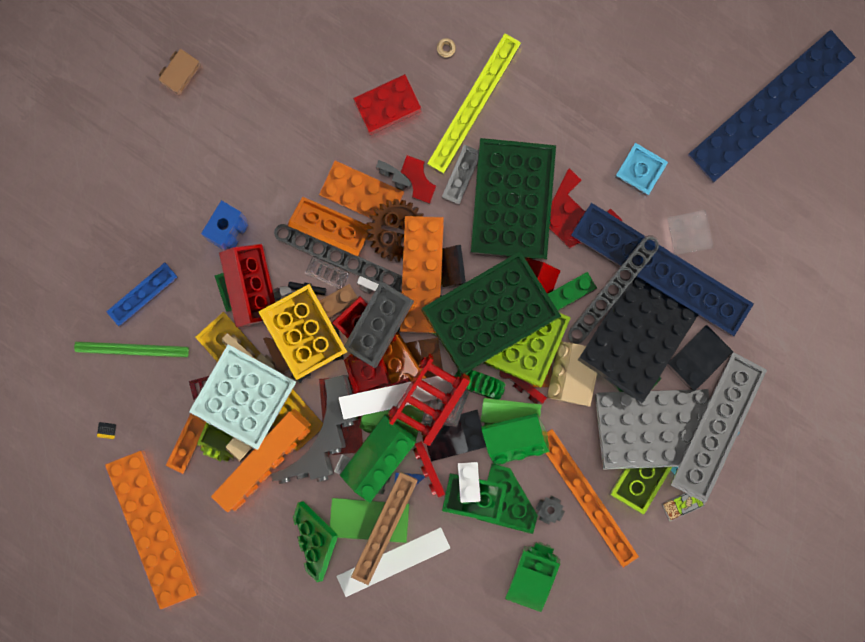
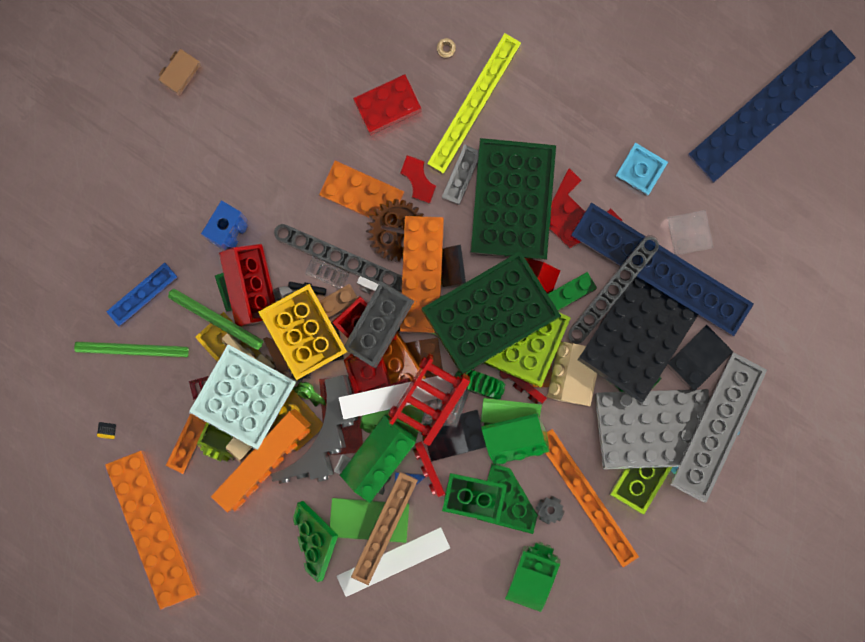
orange plate [288,197,371,256] -> none
dark grey slope [376,160,411,190] -> none
white brick [458,462,480,503] -> none
tile [662,493,705,521] -> none
none -> bright green axle [168,289,263,350]
none -> bright green plate [293,382,326,407]

